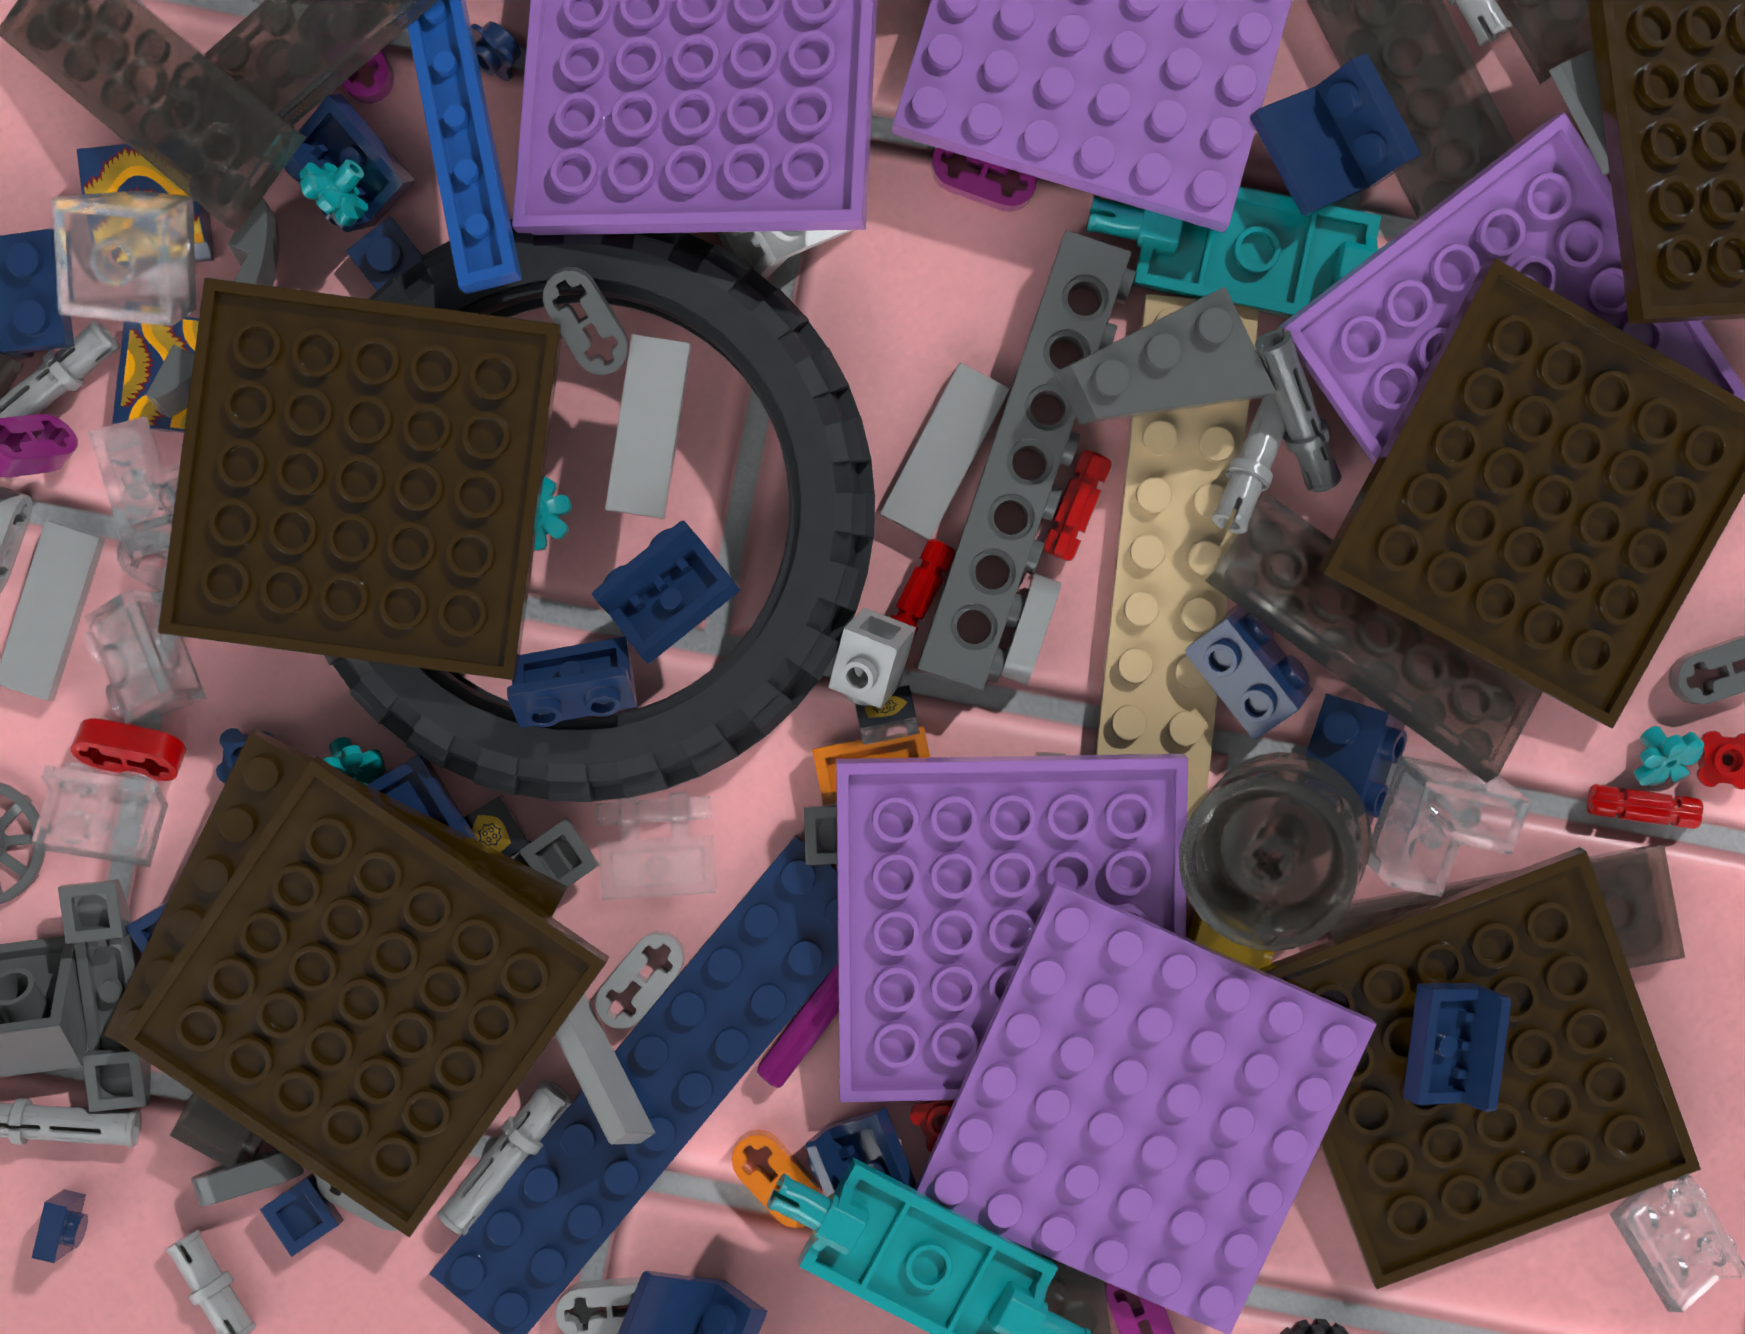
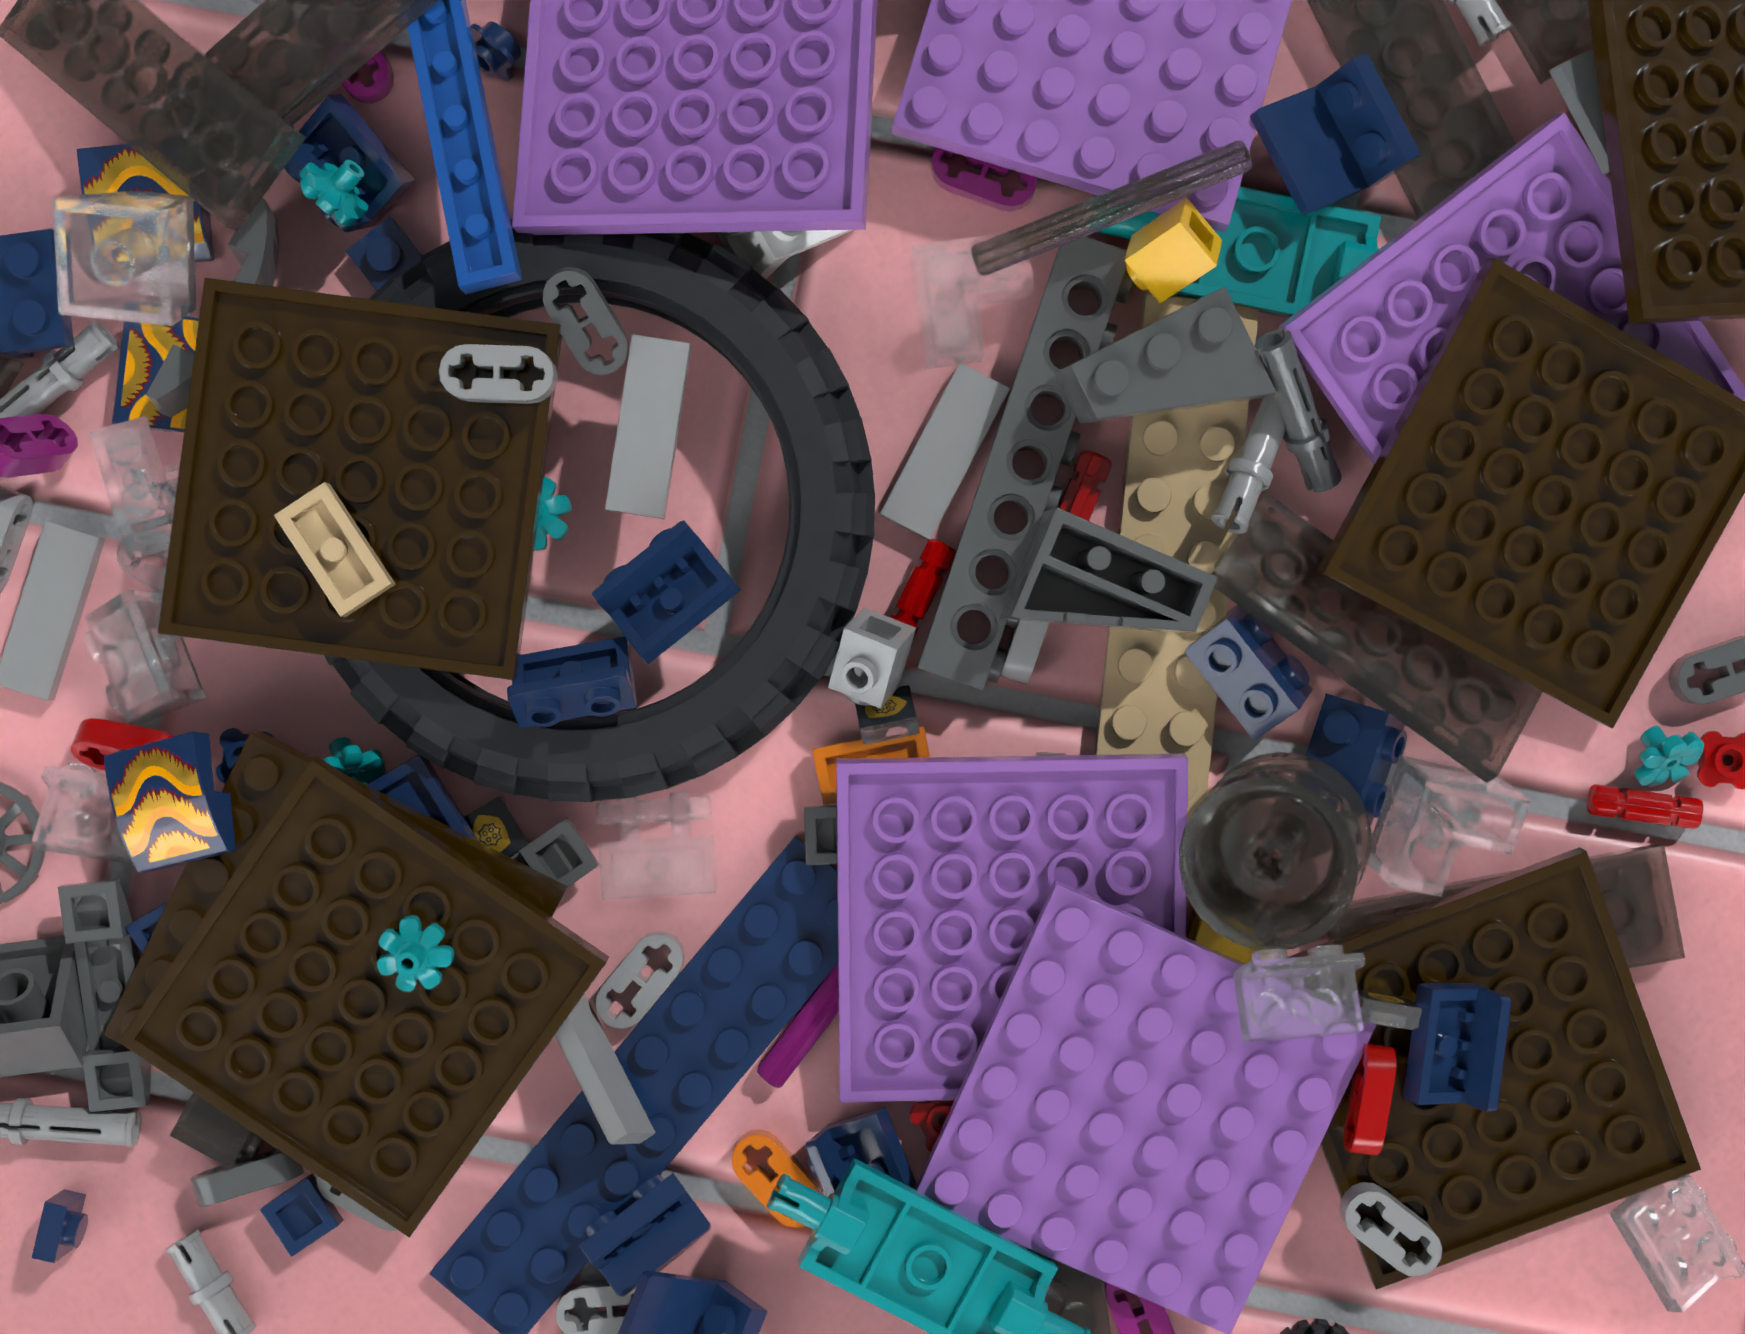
light grey pin [438,1079,573,1236] -> none
none -> slope [104,731,236,873]
none -> tan plate [274,482,396,617]
none -> teal plant [377,915,454,992]
none -> light grey beam [439,344,558,404]
none -> dark blue bracket [578,1173,711,1297]
none -> clear brick [910,230,1034,369]
none -> clear smoke axle [971,140,1252,276]
none -> dark grey wedge [1000,507,1218,633]
none -> yellow brick [1124,197,1222,304]
none -> clear bracket [1233,945,1366,1042]
none -> light grey beam [1340,1182,1442,1277]
none -> red beam [1344,1044,1396,1156]
none -> clear tile [1347,988,1422,1030]

